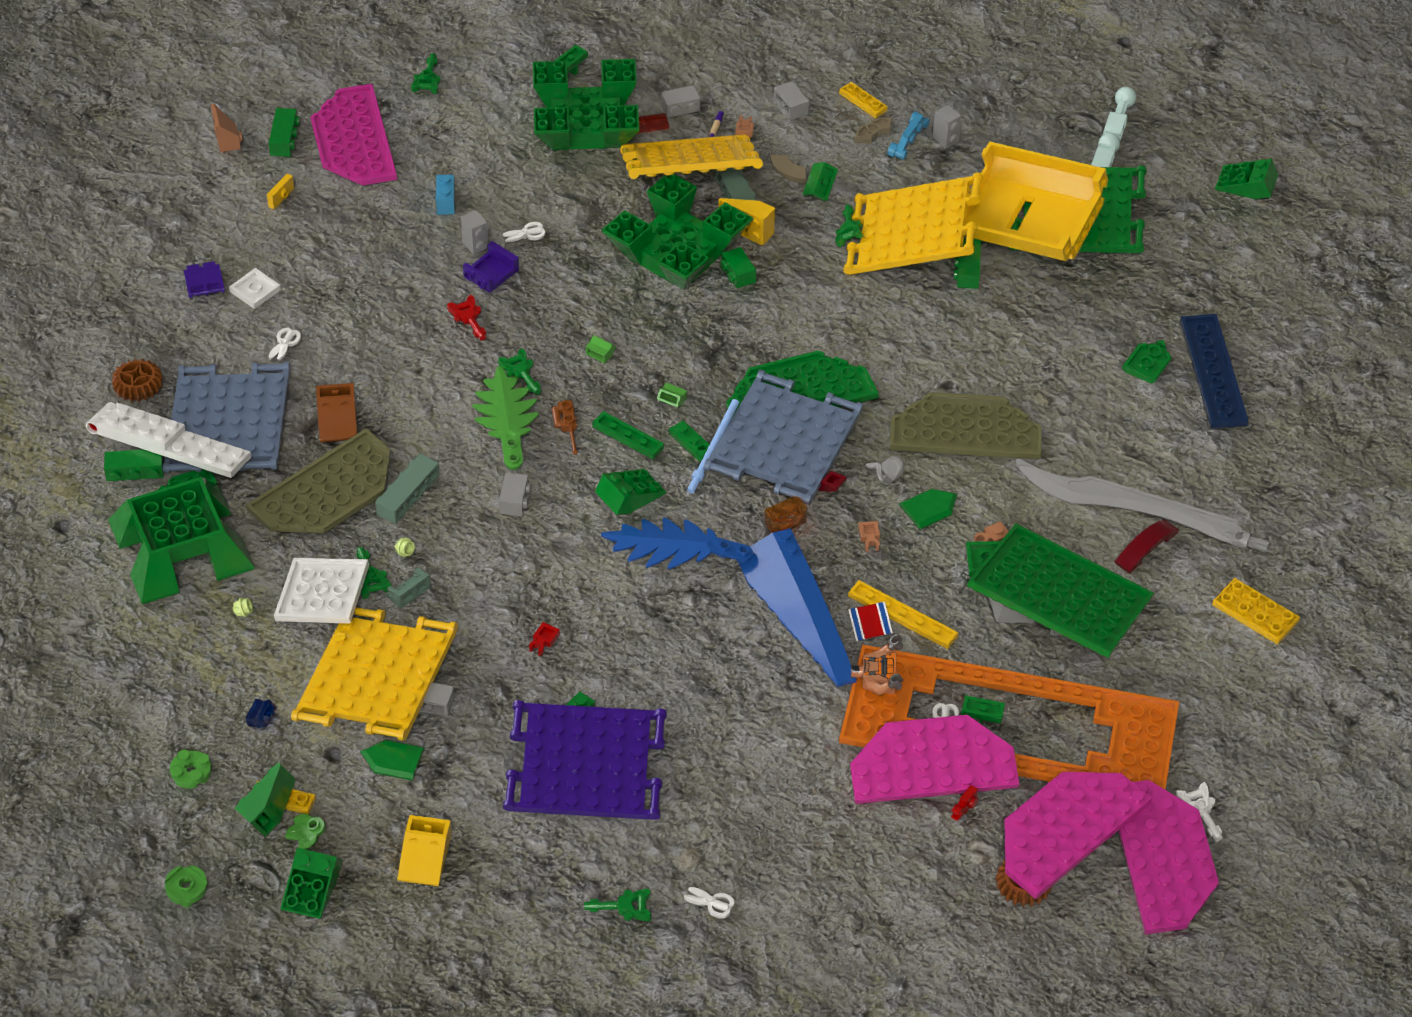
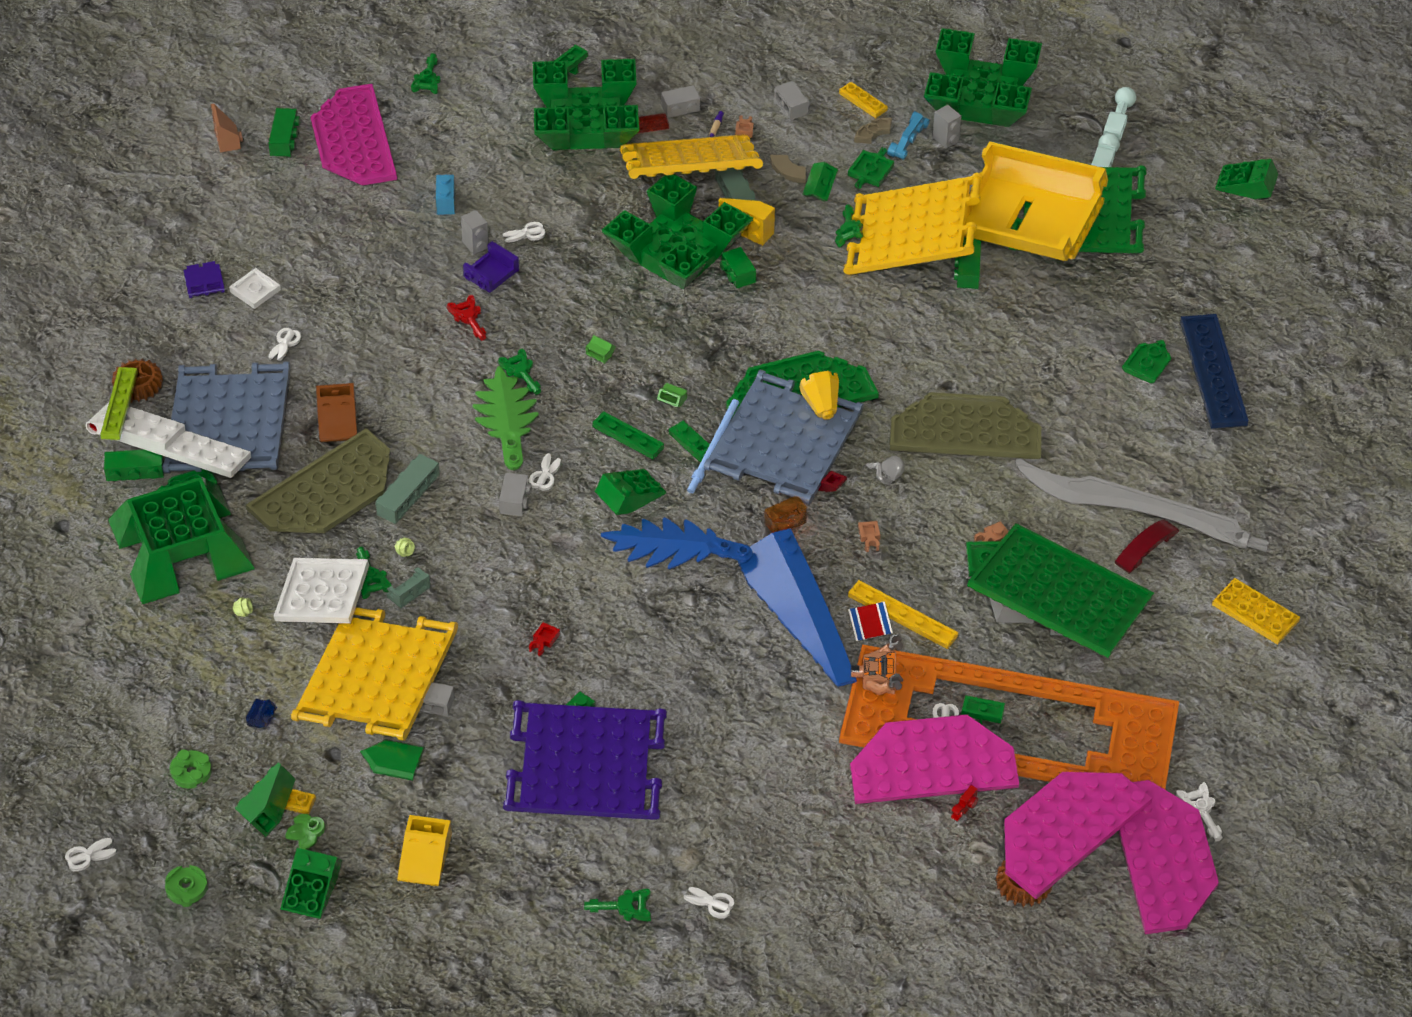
yellow plate [267,174,294,209] -> none
dark orange piece [552,400,578,455] -> none
green tile [899,489,957,530] -> none
none -> white piece [65,838,117,871]
none -> lime tile [100,367,138,440]
none -> white piece [529,453,561,491]
none -> yellow cone [799,371,839,420]
none -> green plate [848,147,894,189]
none -> green slope [924,28,1042,127]

